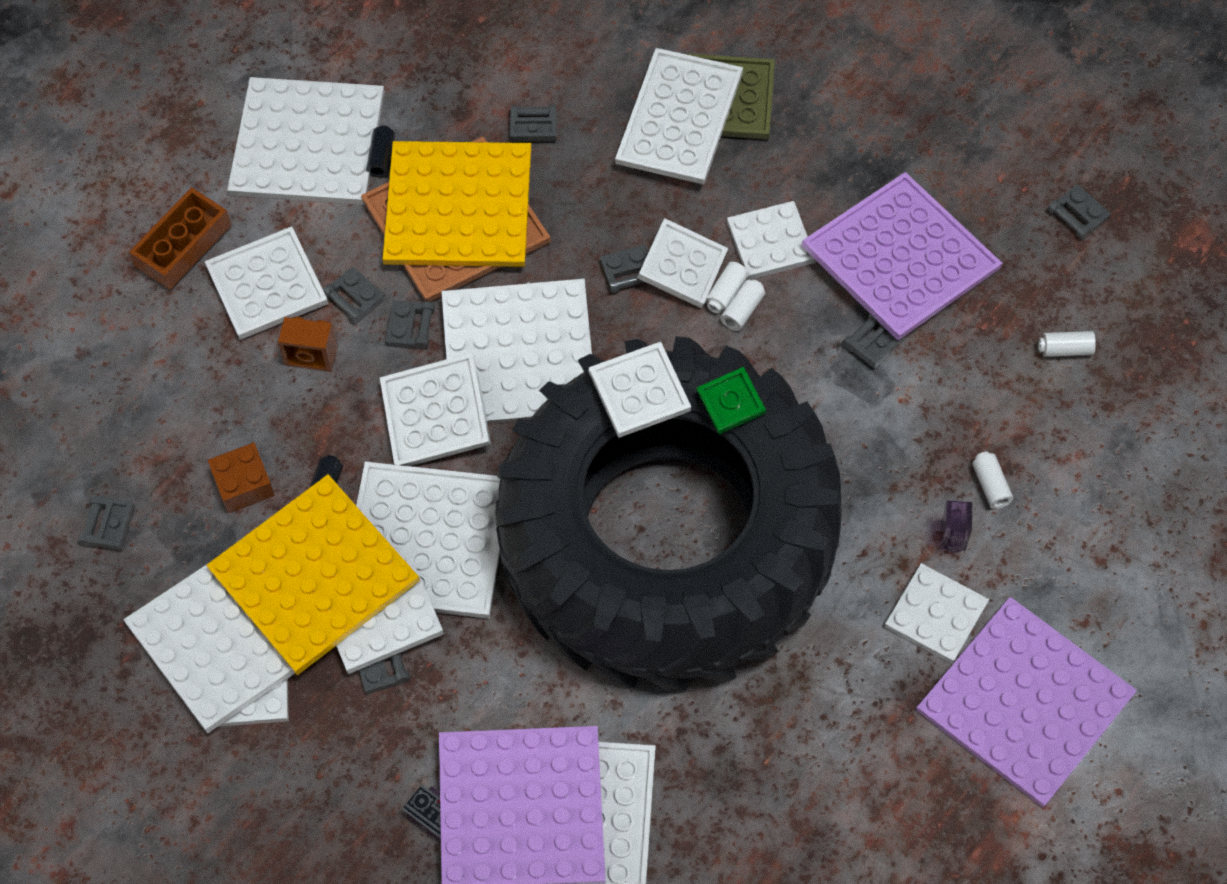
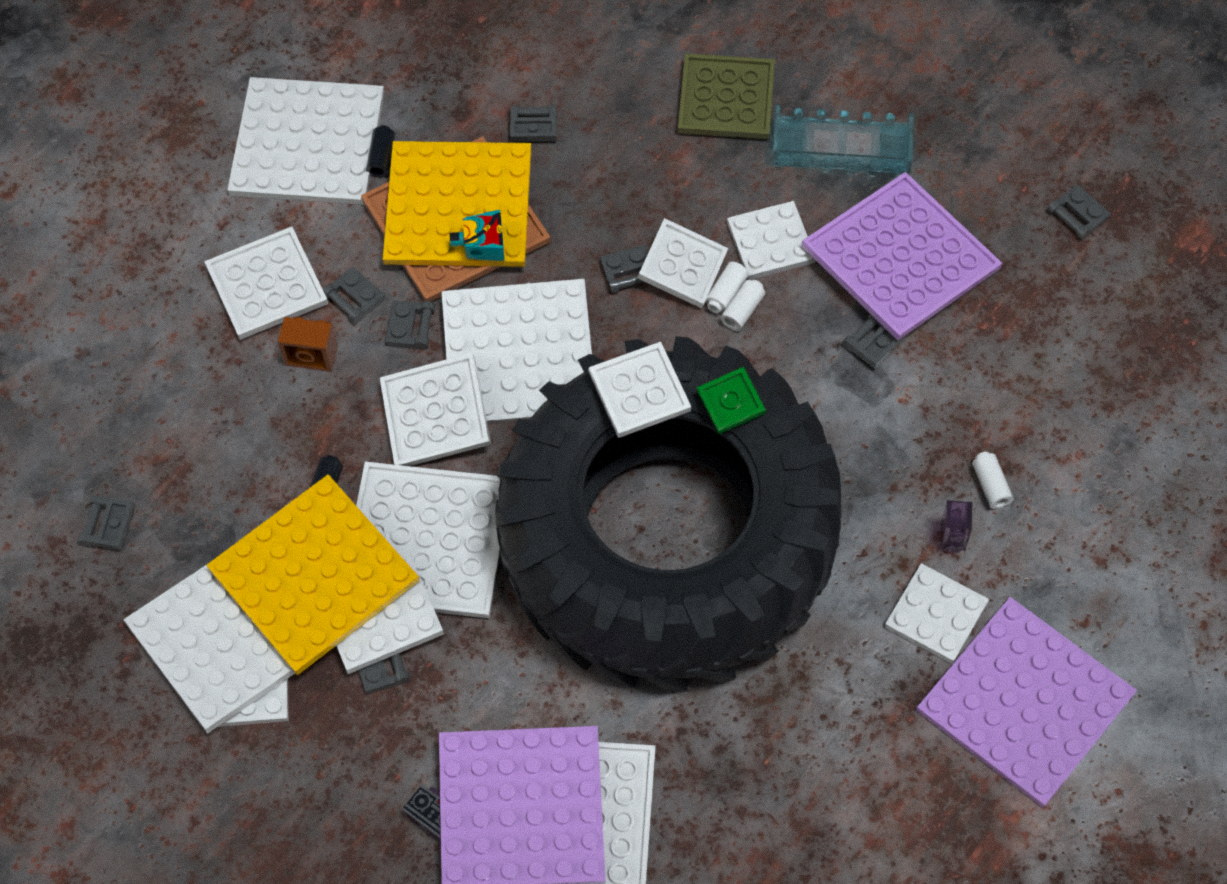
dark orange brick [129,187,231,290] -> none
dark orange brick [208,442,275,514] -> none
white plate [615,48,743,185] -> none
white brick [1038,331,1096,357] -> none
none -> torso [450,210,505,261]
none -> clear light blue window [772,105,914,174]

